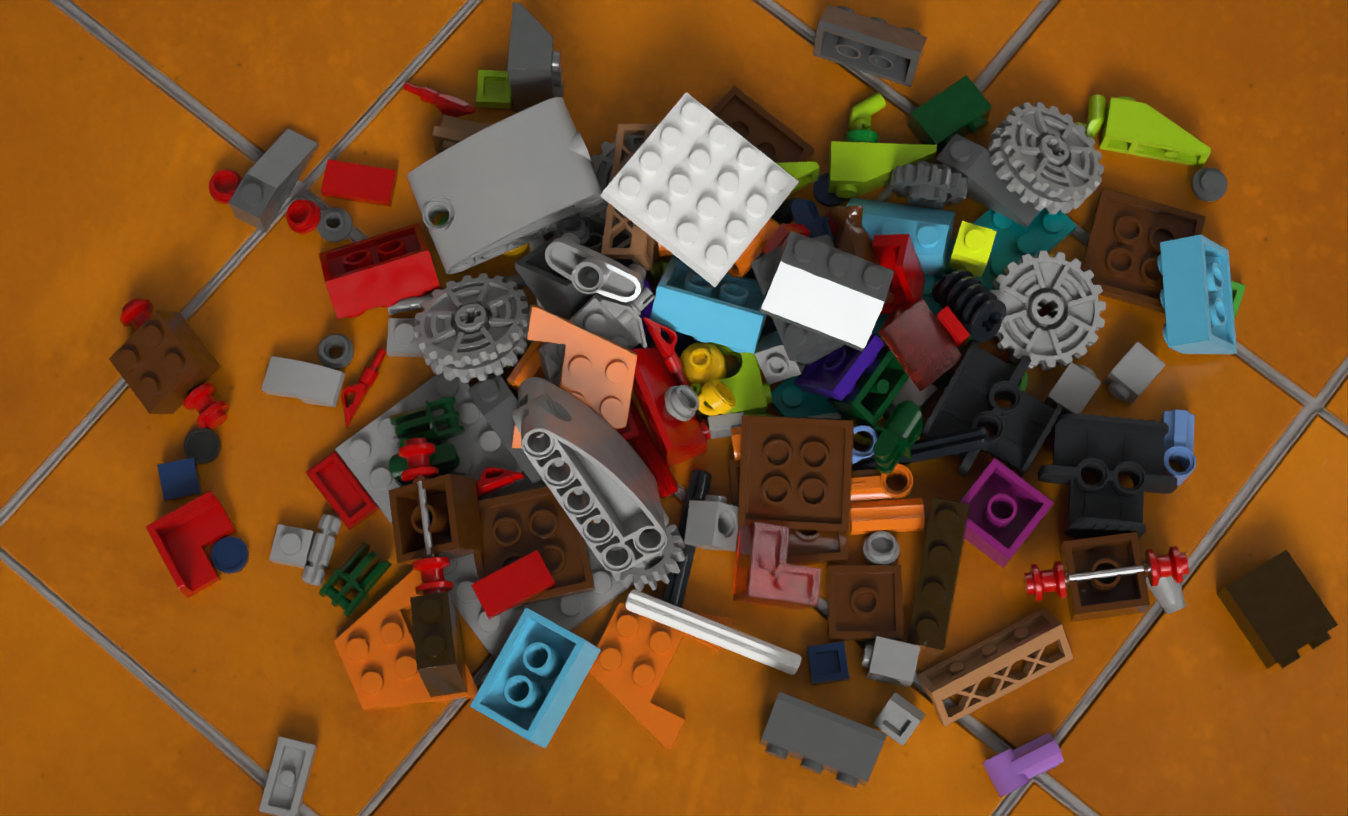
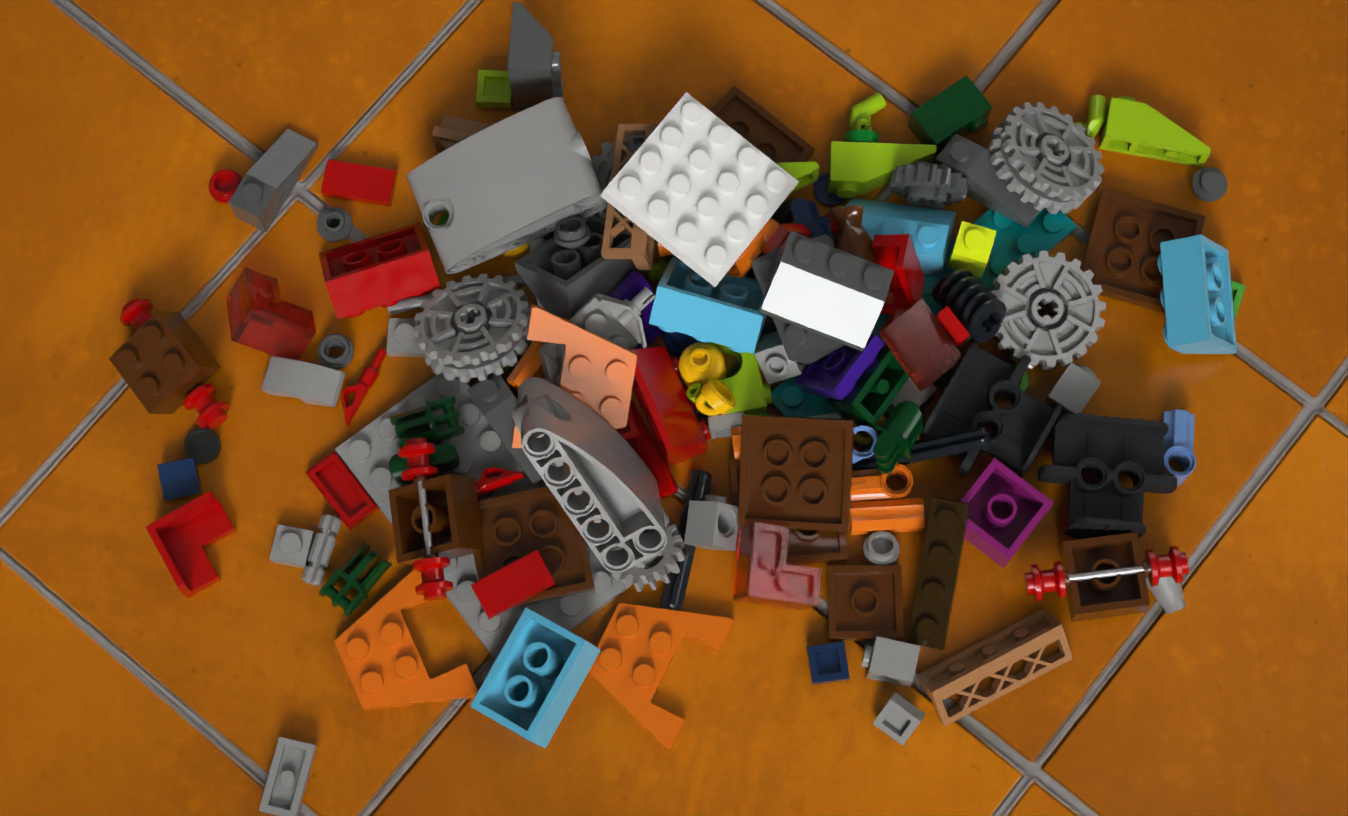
dark blue piece [211,537,249,574] -> none
red plate [286,199,321,234] -> none
red hand [404,82,476,118] -> none
dark brown brick [410,592,468,697] -> none
light grey connector [545,232,646,302] -> none
white axle [625,590,801,675] -> none
red hand [642,317,691,387] -> none
light grey plate [665,385,699,421] -> none
dark grey slope [760,692,887,788] -> none
dark grey slope [813,5,927,87] -> none
medium lavender piece [982,733,1064,797] -> none
light grey brick [1104,342,1166,405] -> none
dark brown brick [1217,550,1338,669] -> none
none -> clear red panel [226,267,316,360]

